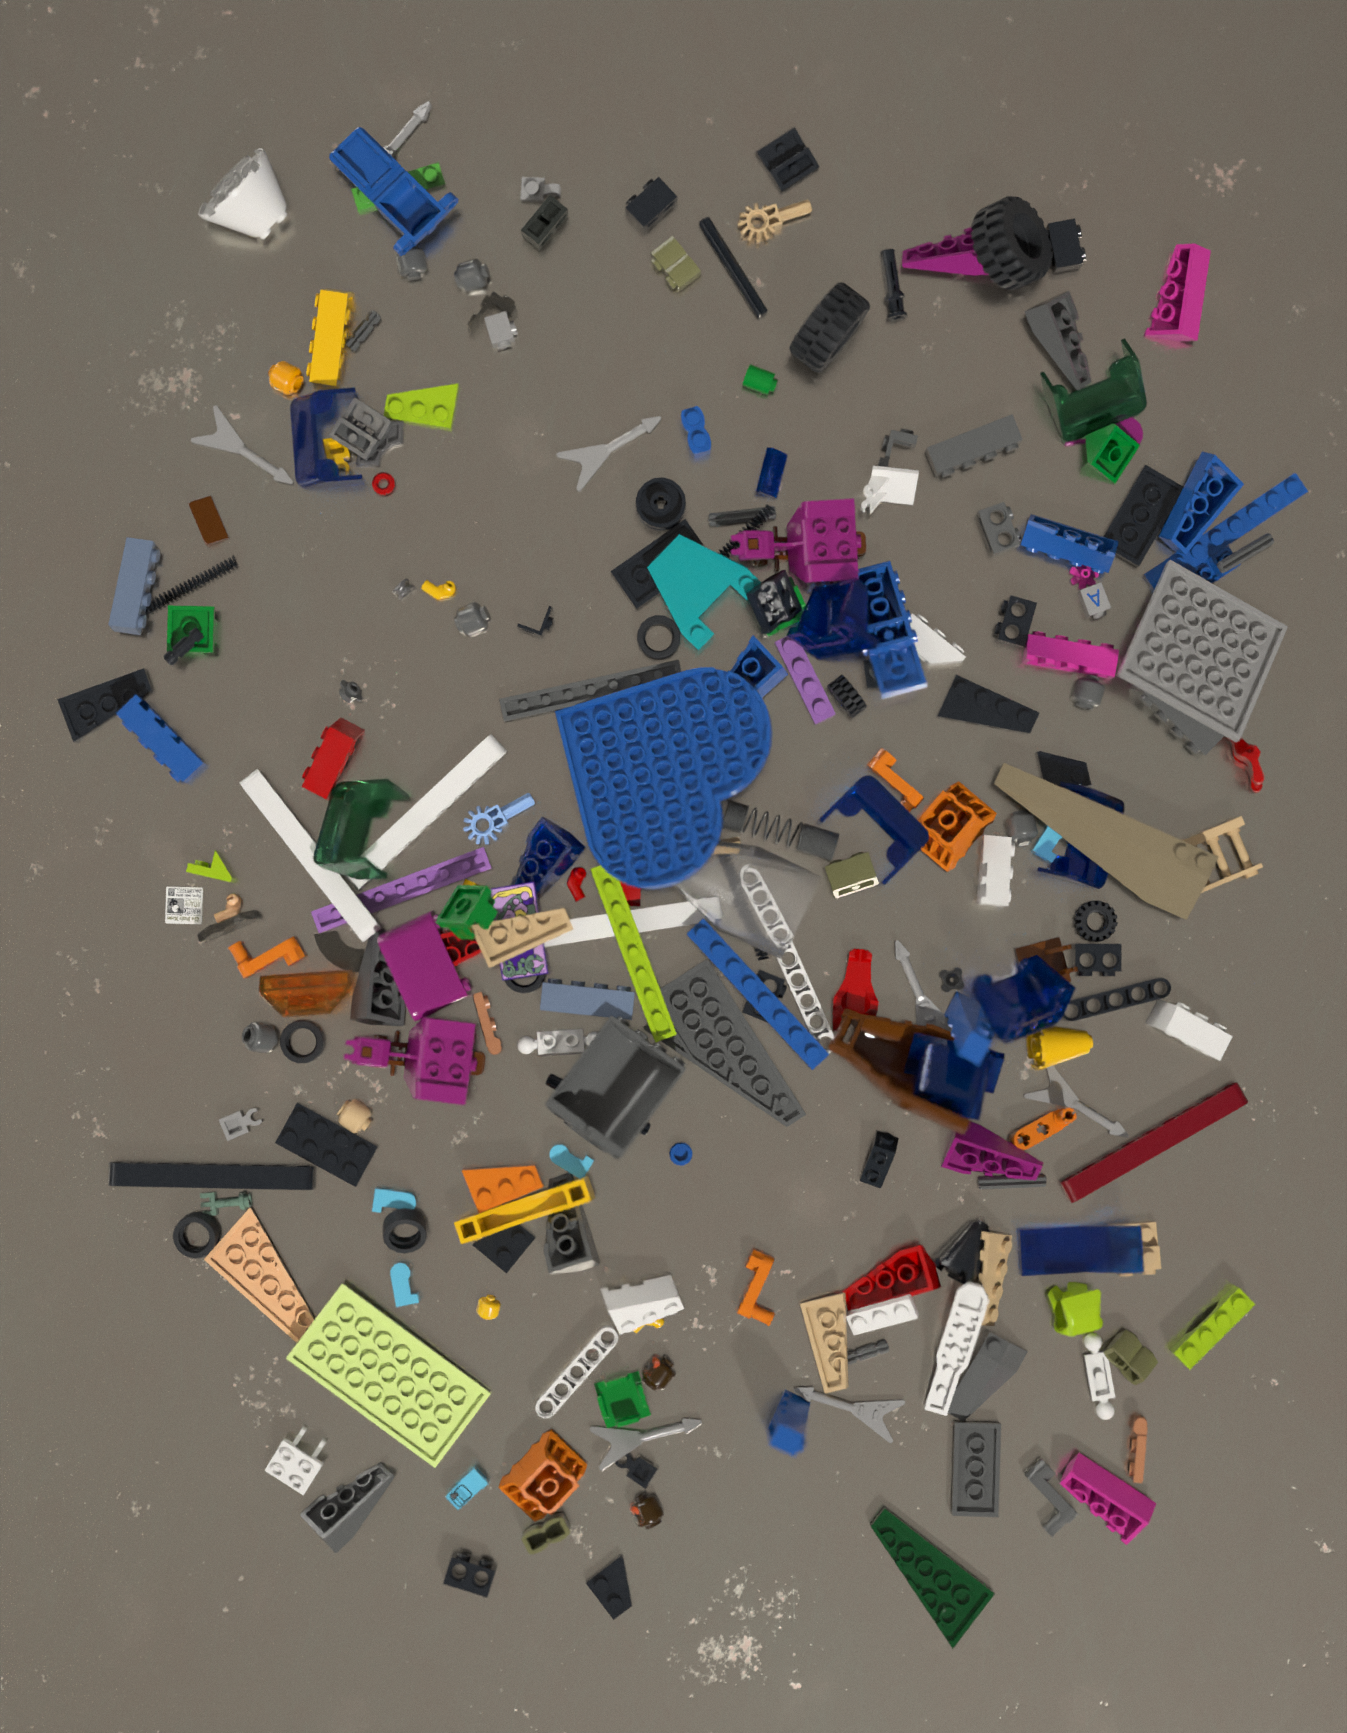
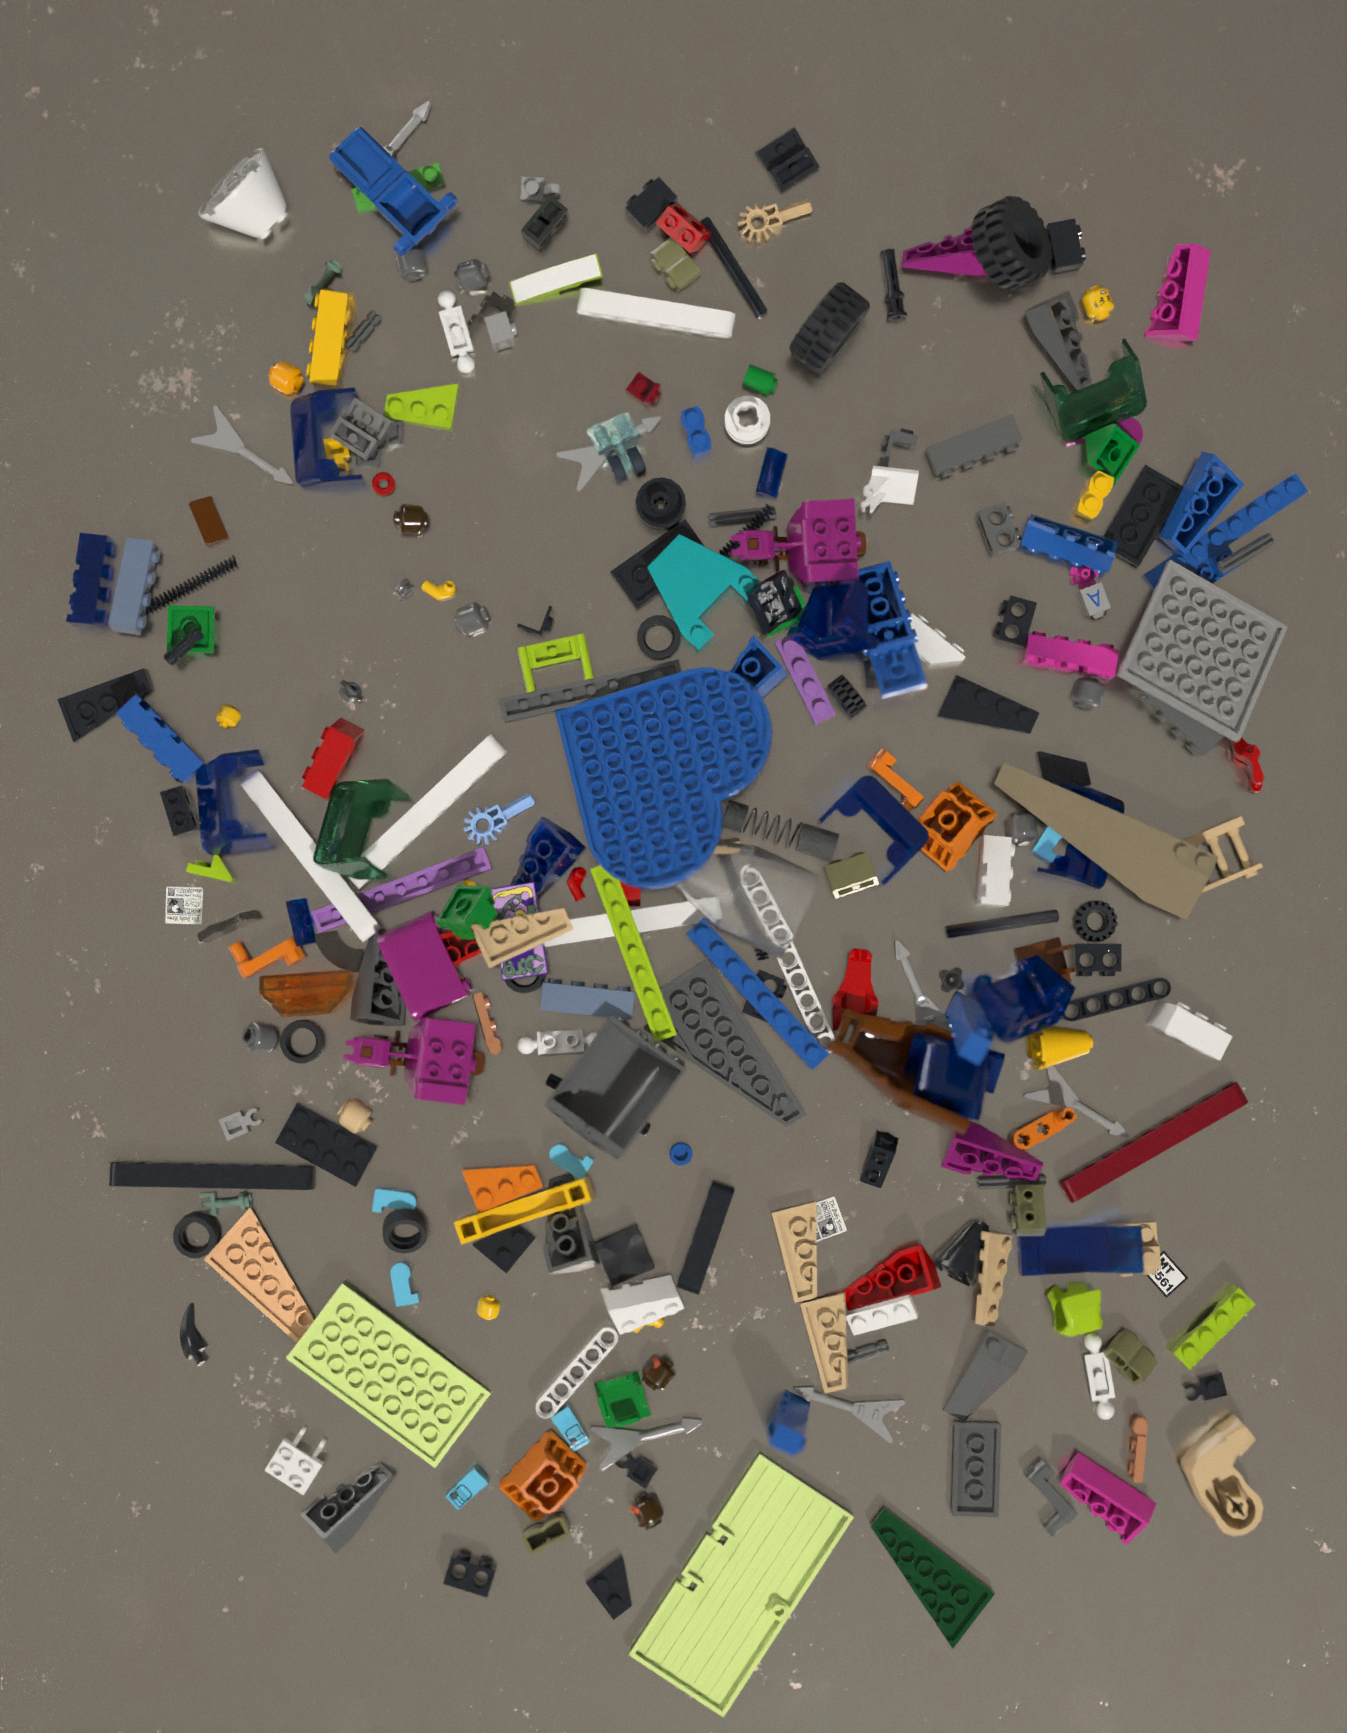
light nougat arm [214,893,242,925] -> none
orange beam [737,1249,775,1326] -> none
white piece [924,1282,989,1416] -> none
none -> clear blue wedge [66,533,114,629]
none -> black brick [160,785,199,837]
none -> black bar [180,1303,206,1366]
none -> clear blue windscreen [196,749,272,855]
none -> yellow piece [216,705,241,729]
none -> clear blue plate [286,898,316,947]
none -> sand green hinge [305,259,342,307]
none -> dark brown head [393,504,428,535]
none -> white plate [438,289,475,373]
none -> white slope [509,253,603,305]
none -> lime plate [517,633,594,693]
none -> medium azure leg [551,1404,590,1451]
none -> white beam [576,288,735,338]
none -> clear light blue plate [587,412,646,483]
none -> black brick [594,1224,655,1287]
none -> dark red bracket [625,371,662,407]
none -> yellowish green door [629,1453,854,1718]
none -> red brick [655,203,712,253]
none -> black beam [676,1180,735,1295]
none -> white piece [725,396,770,444]
none -> tan wing [772,1201,817,1303]
none -> sticker [816,1197,847,1242]
none -> black axle [945,910,1059,938]
none -> olive brick [1010,1185,1046,1236]
none -> yellow brick [1075,471,1114,522]
none -> yellow head [1081,285,1115,321]
none -> sticker [1146,1251,1188,1298]
none -> tan piece [1180,1414,1264,1536]
none -> black plate [1183,1372,1227,1401]

